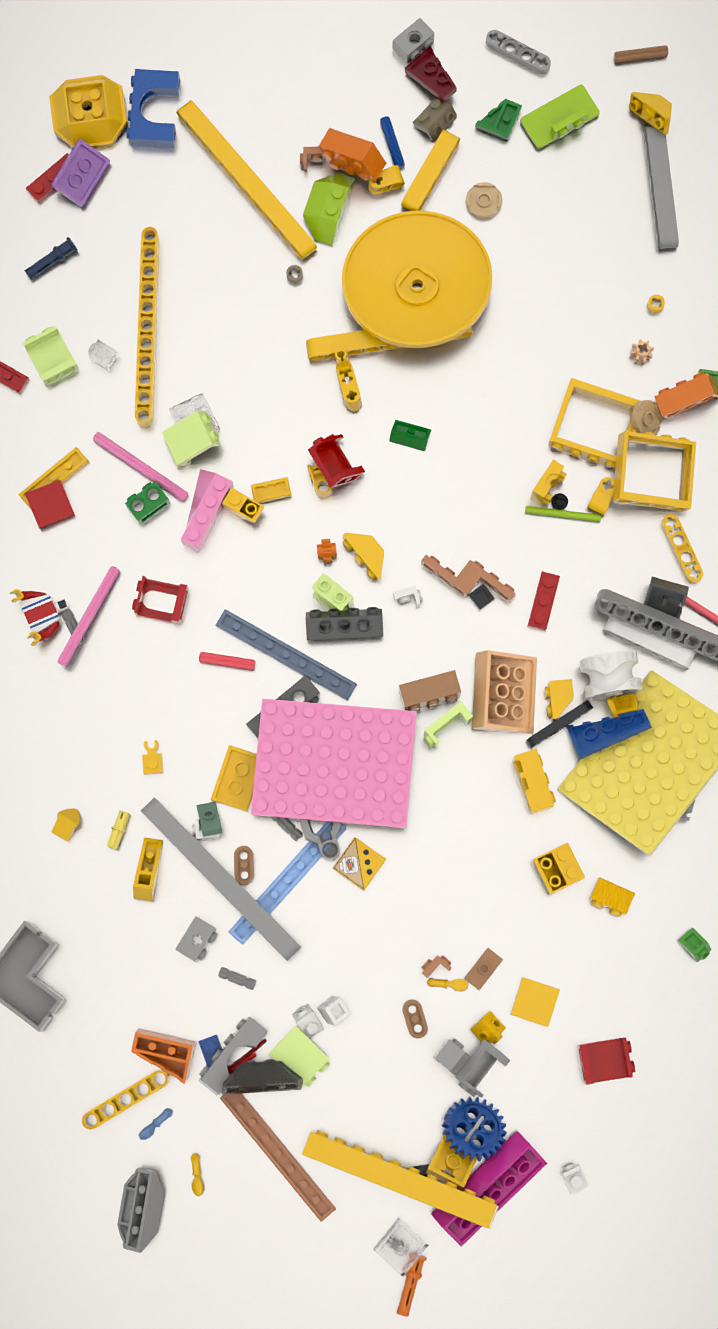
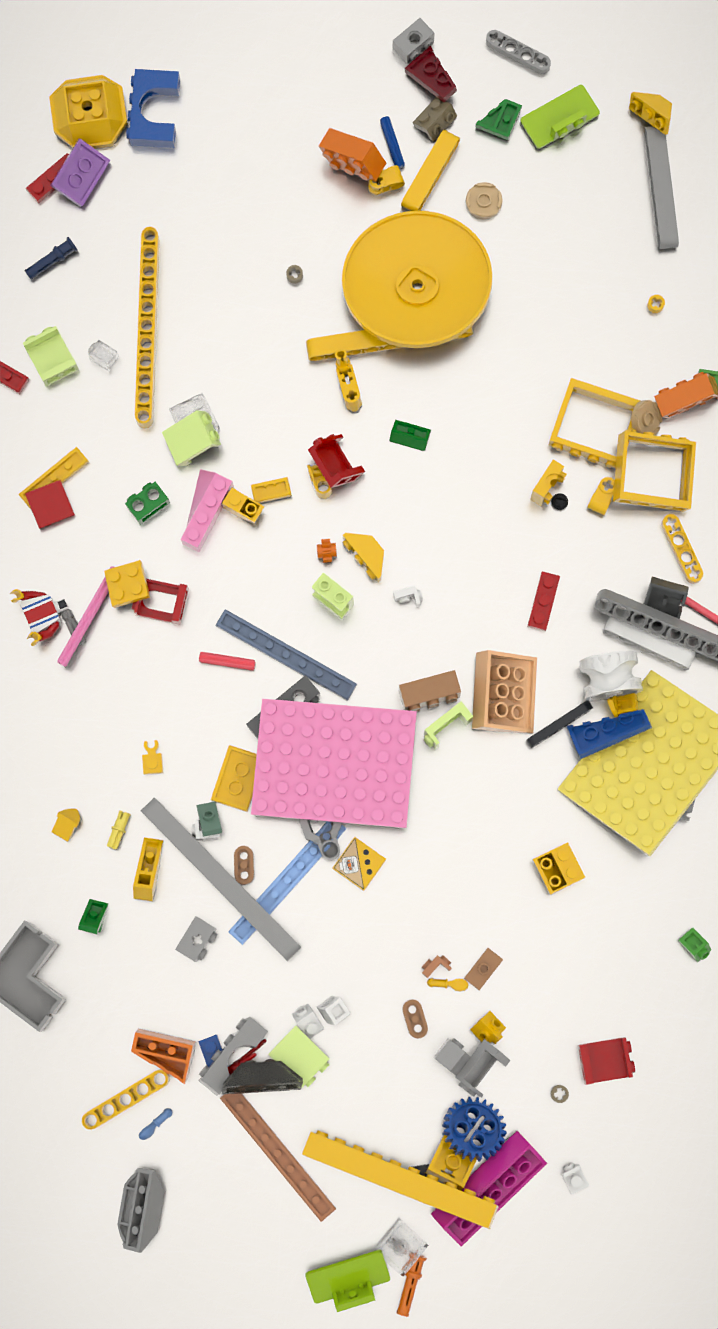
bright pink axle [93,432,188,501] -> none
yellow beam [176,100,317,260] -> none
yellow piece [190,1153,204,1197] -> none
light grey axle [218,967,256,990] -> none
light grey axle [271,817,302,841] -> none
nougat bracket [300,146,326,171] -> none
lime wedge [303,173,355,246] -> none
dark grey brick [305,607,383,640] -> none
nougat bracket [421,555,516,603] -> none
black tile [468,583,495,611] -> none
yellow tile [510,977,560,1027] -> none
yellow wedge [512,748,556,815] -> none
lime bar [525,506,601,522] -> none
yellow slope [545,679,574,722] -> none
yellow brick [589,877,635,917] -> none
medium nougat axle [614,45,669,63] -> none
light nougat gear [630,339,654,364] -> none
none -> green slope [78,899,108,934]
none -> yellow plate [104,560,150,608]
none -> lime bracket [305,1250,391,1312]
none -> dark tan bush [551,1085,569,1103]

